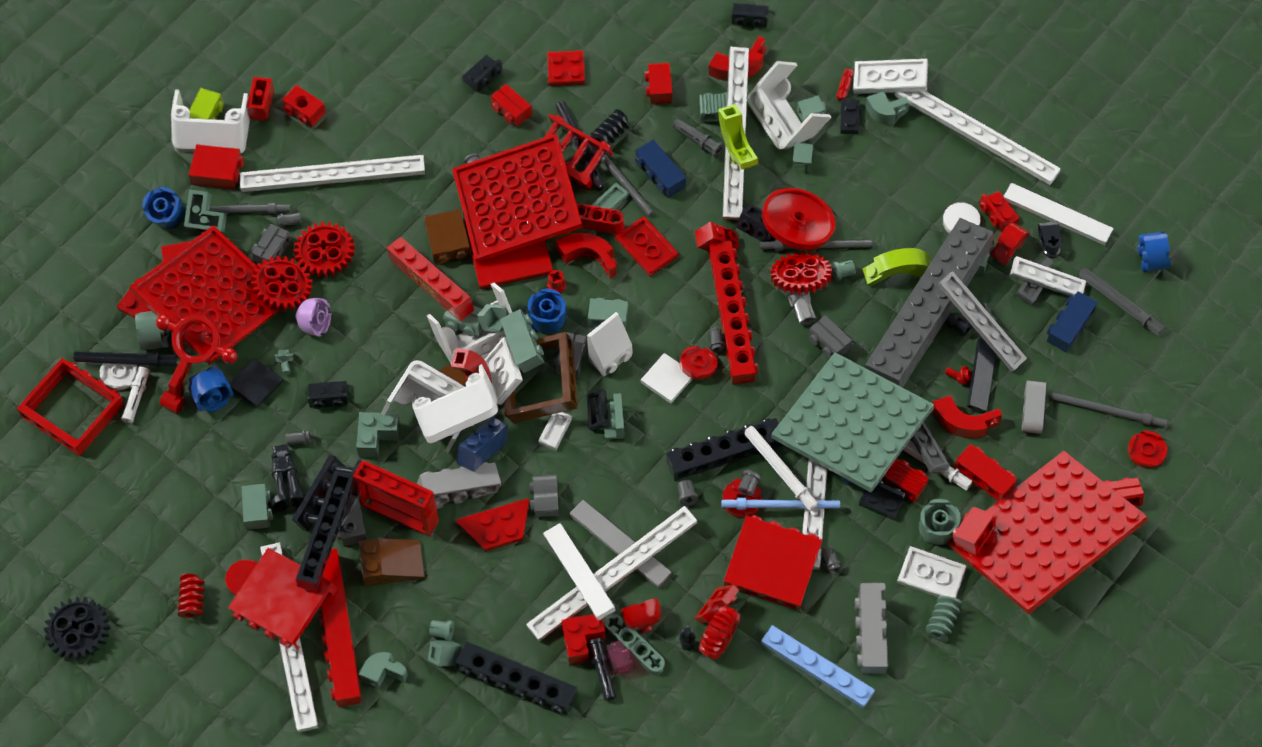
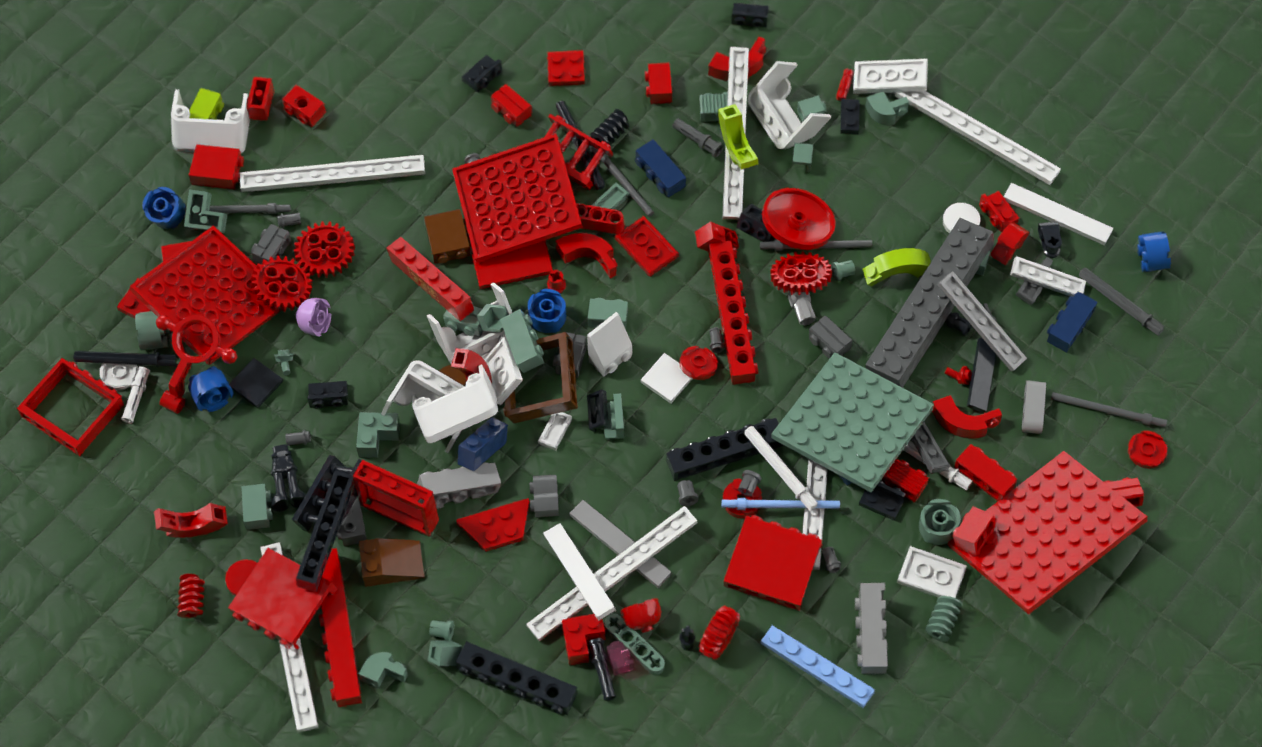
black gear [44,597,111,661] -> none
red plate [695,585,739,623] -> none
none -> red arch [154,503,228,538]

